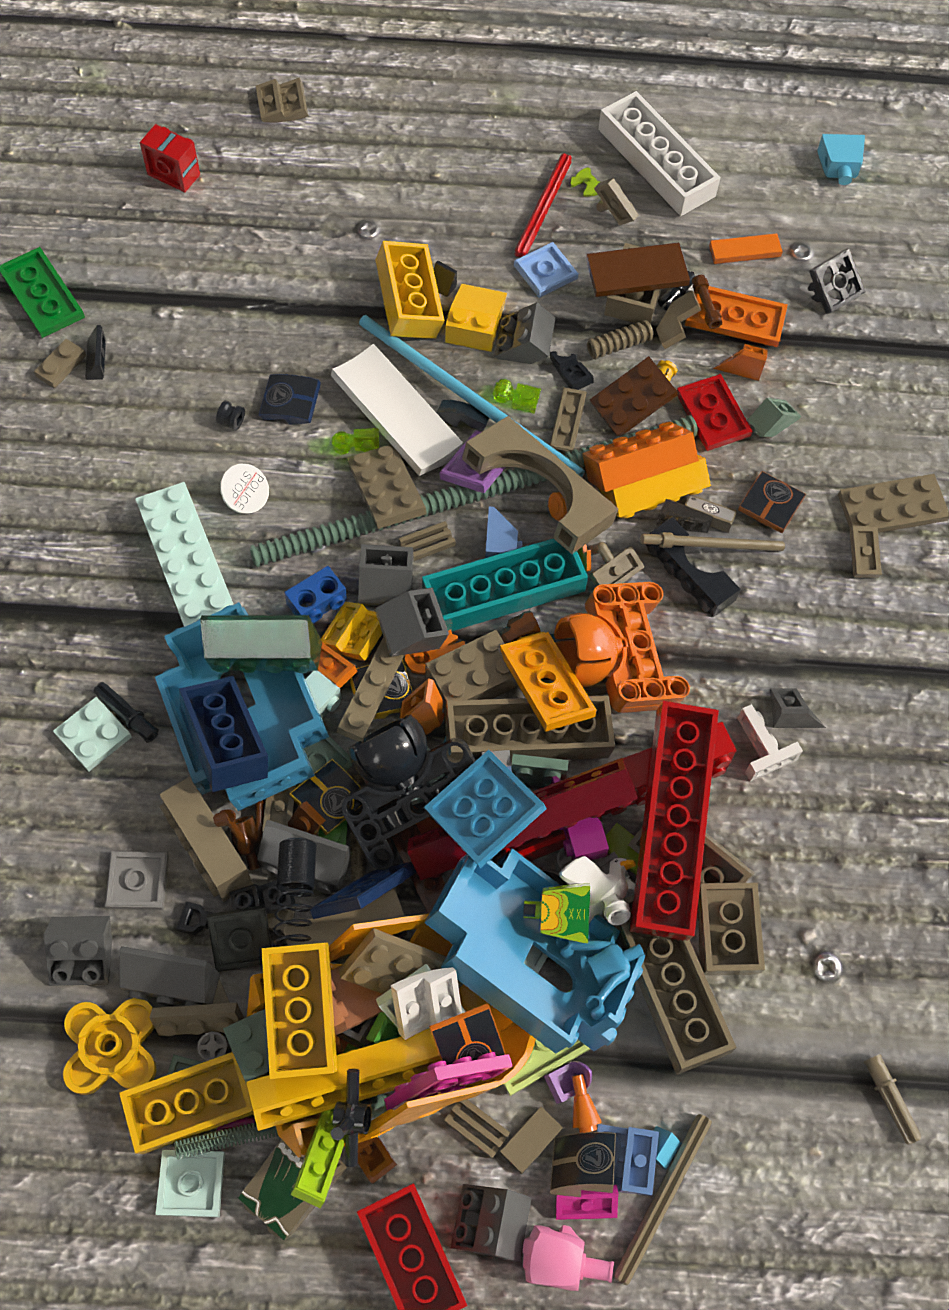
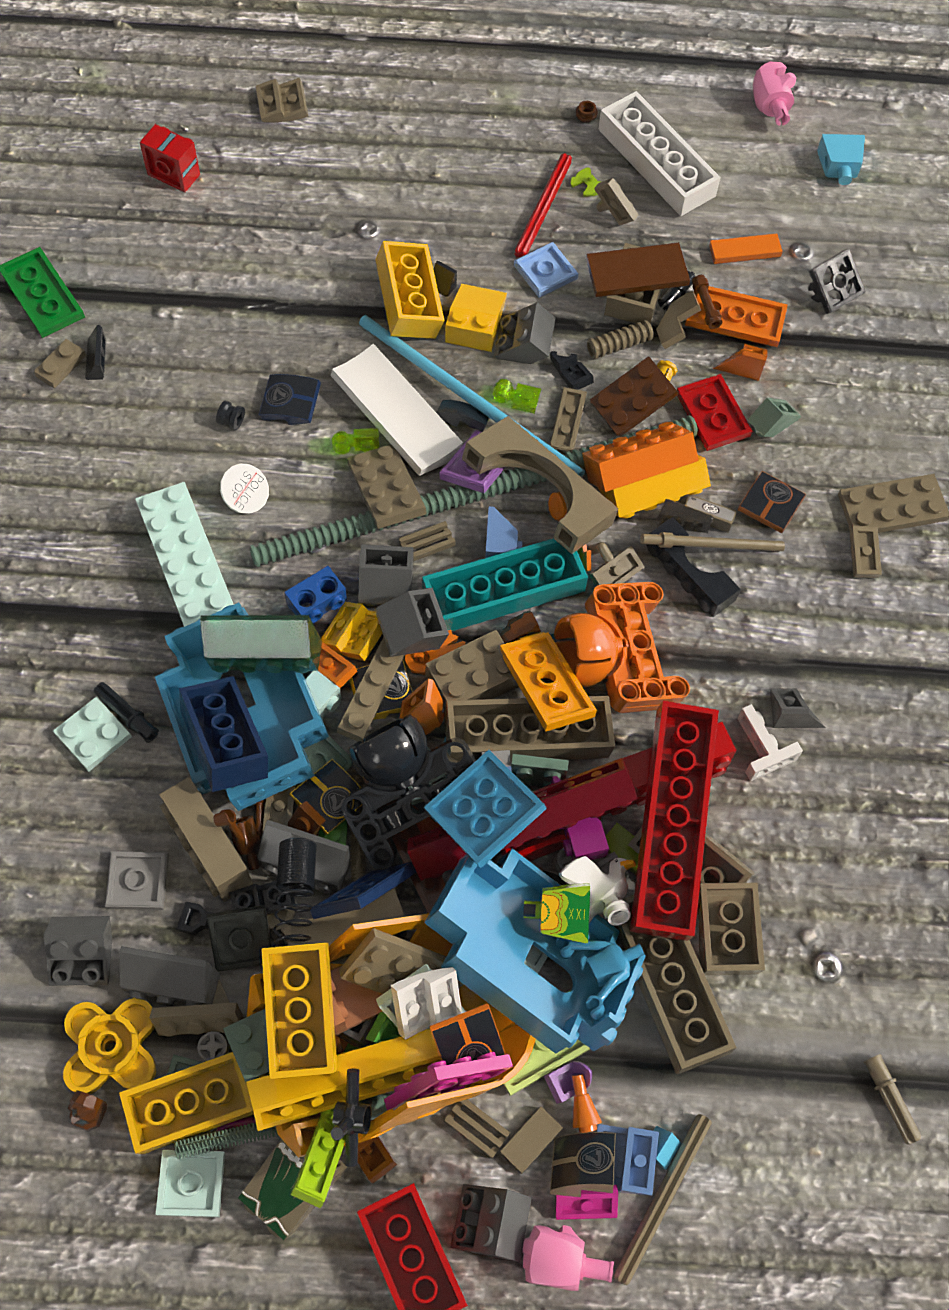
none -> reddish brown rock [67,1090,107,1131]
none -> reddish brown plate [576,101,598,122]
none -> bright pink piece [753,61,796,126]

